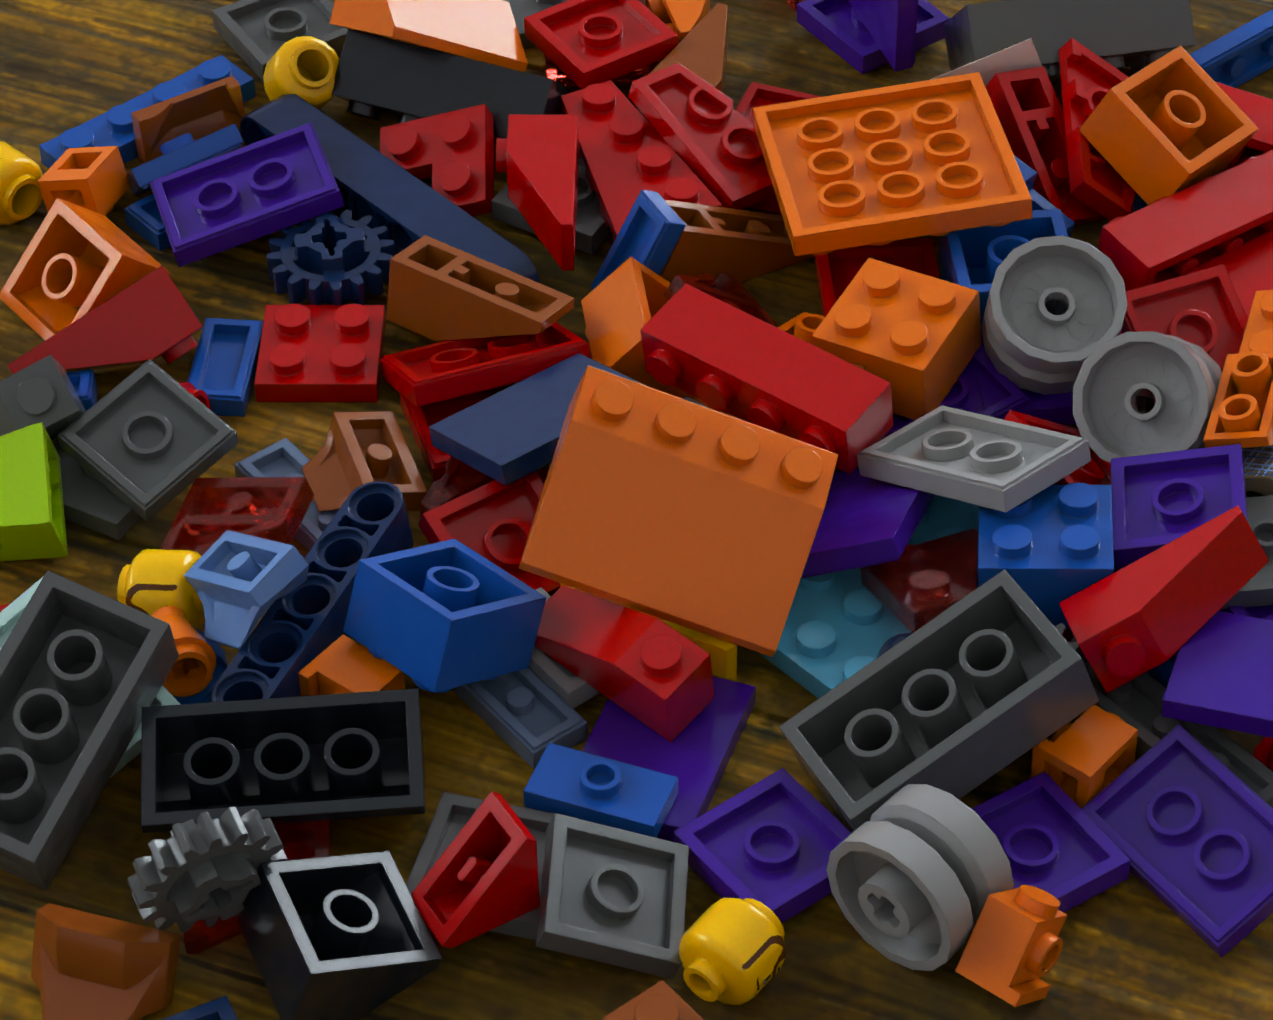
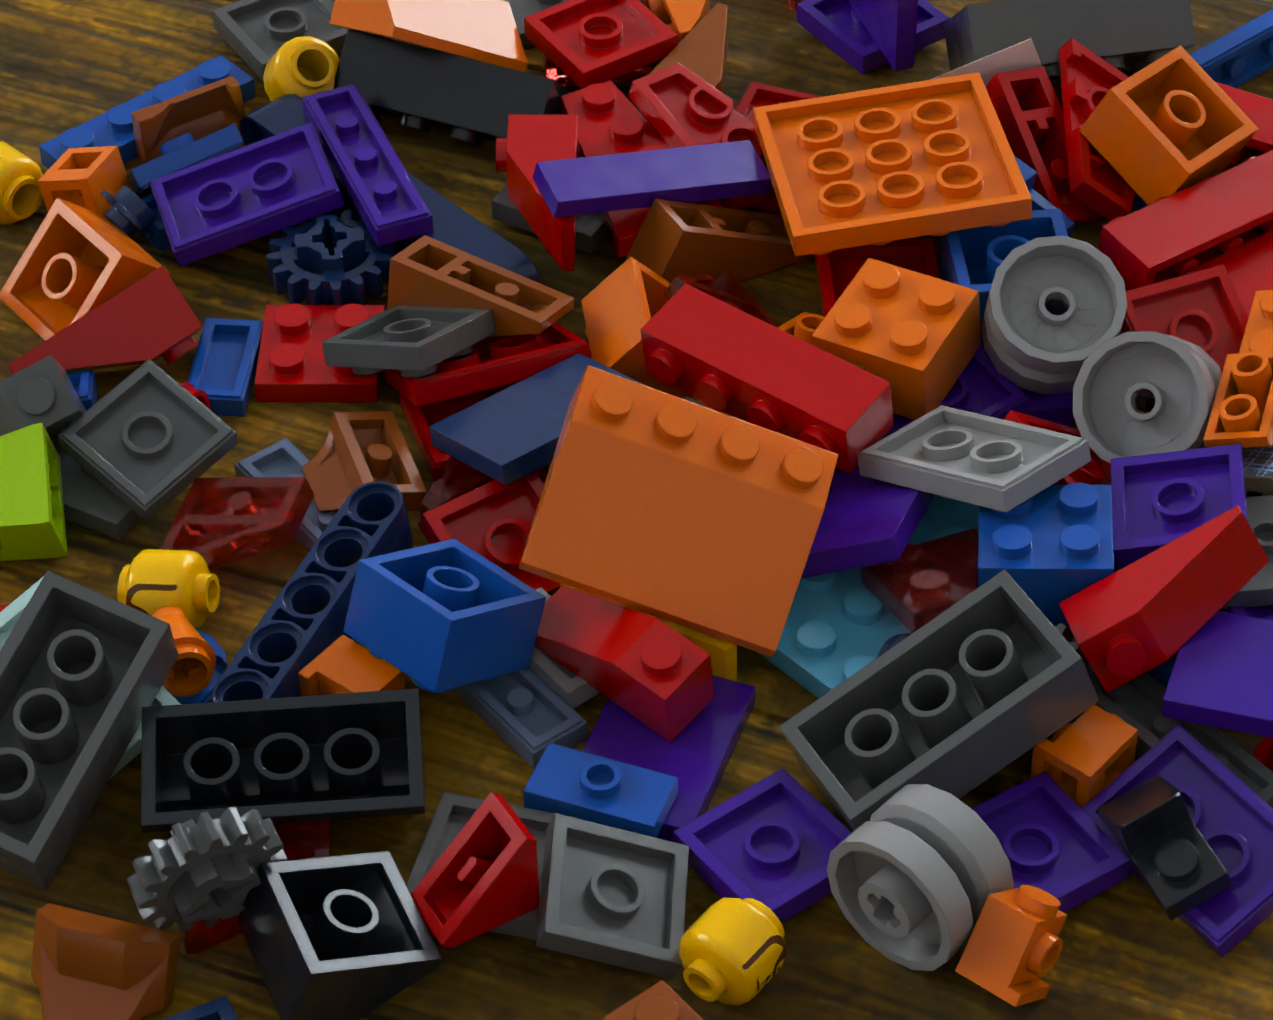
medium blue slope [183,530,309,650] -> none
red plate [380,104,494,217] -> none
blue tile [590,189,686,290] -> none
none -> dark blue plate [101,185,158,242]
none -> dark purple tile [302,84,434,246]
none -> dark grey plate [322,305,496,378]
none -> dark purple tile [533,140,771,218]
none -> black slope [1097,774,1232,921]

